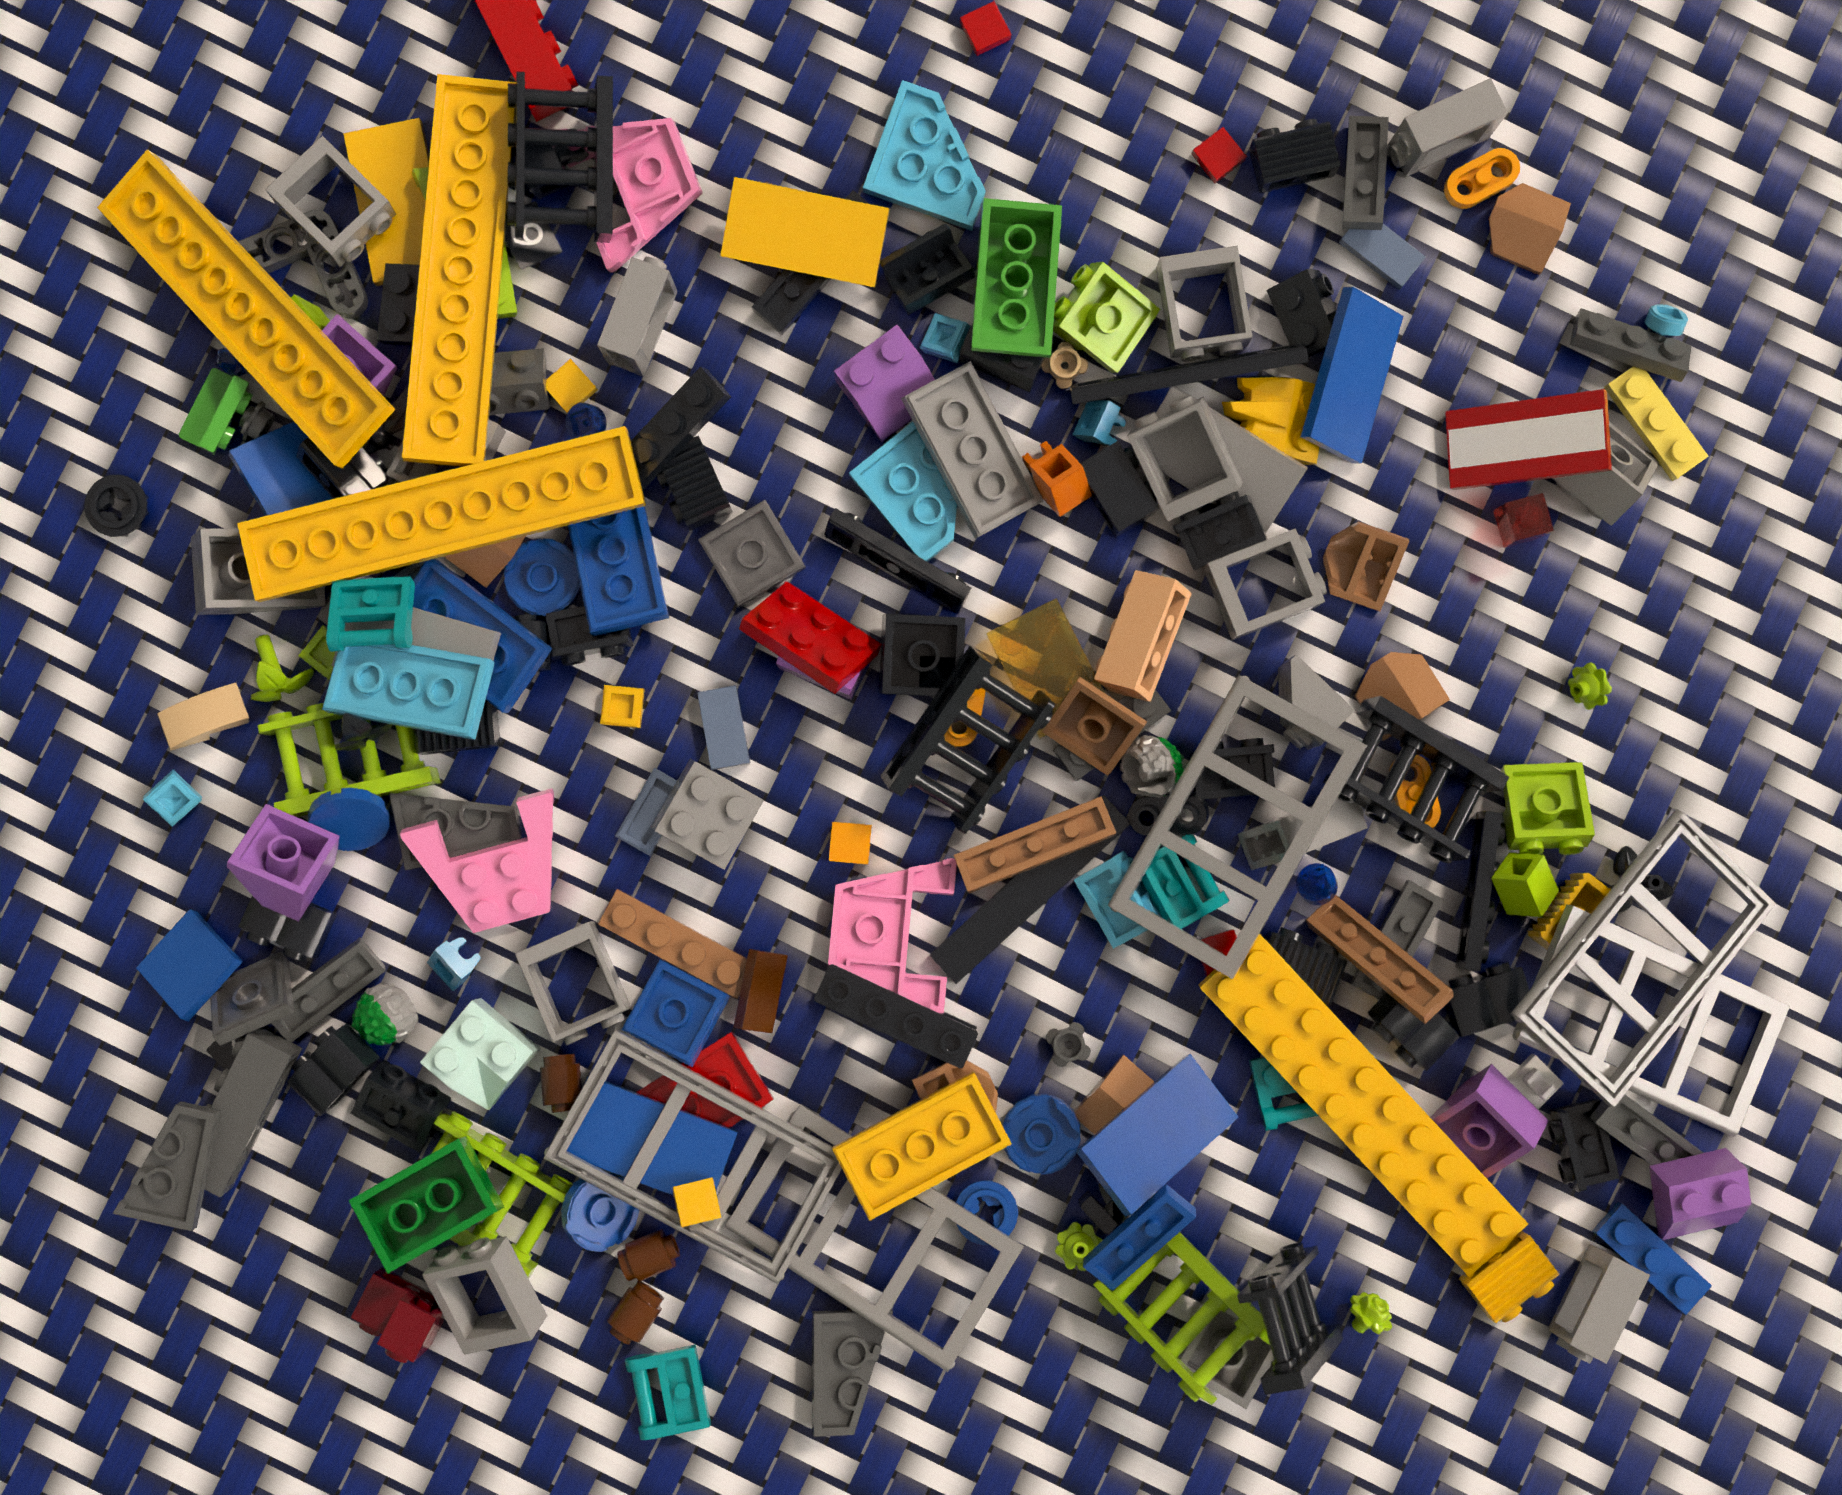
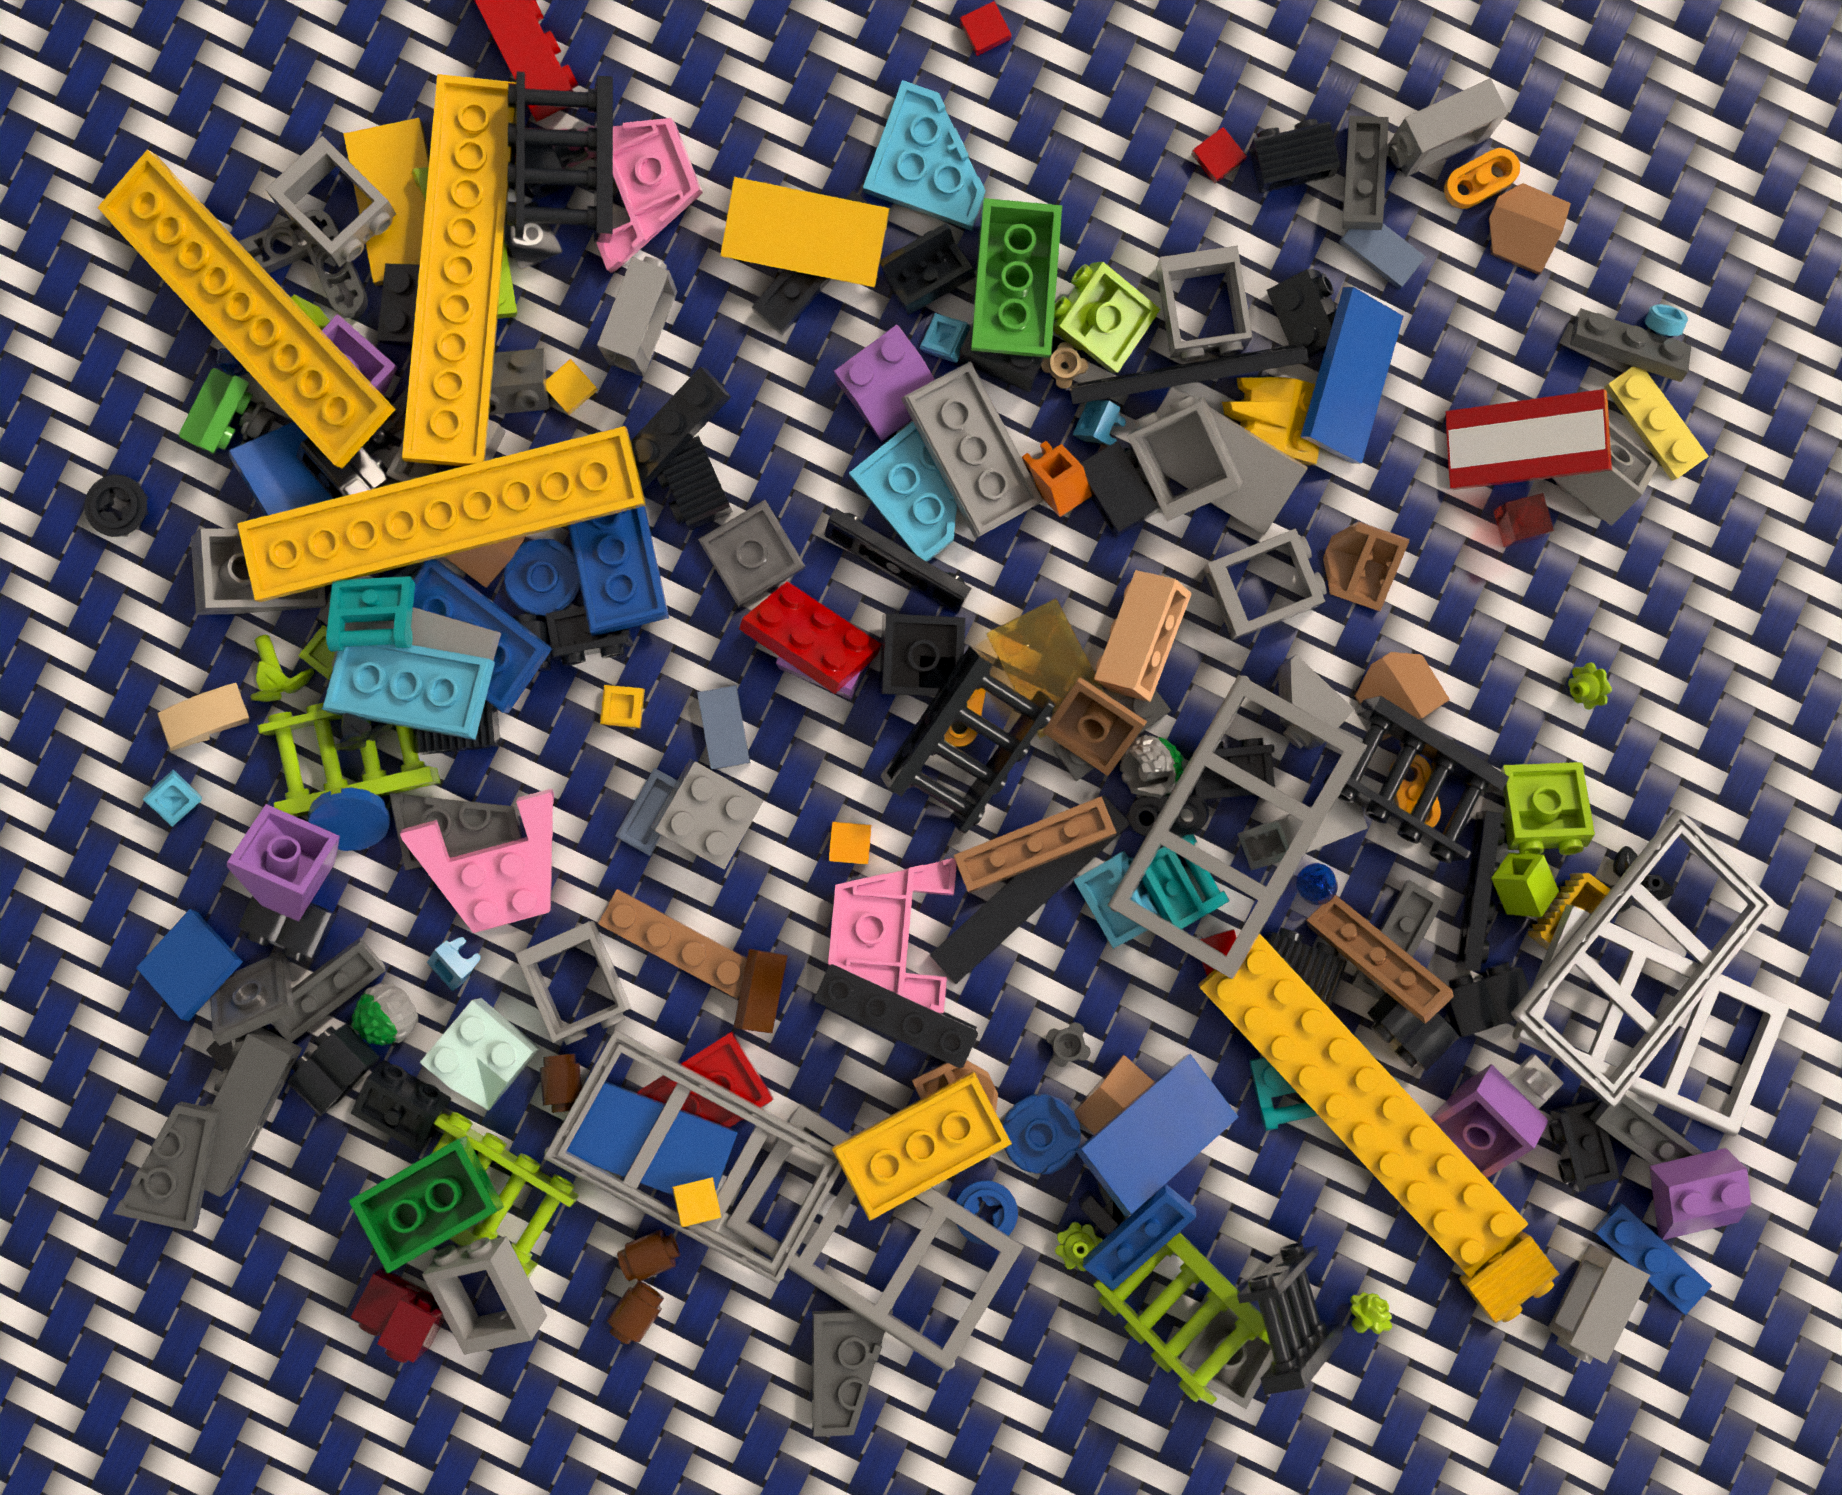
blue tile [561,1169,640,1252] -> none
clear blue tile [565,403,607,439] -> none
blue tile [621,960,730,1067] -> none
teal plate [625,1344,711,1441] -> none
black bracket [1173,491,1268,571] -> none

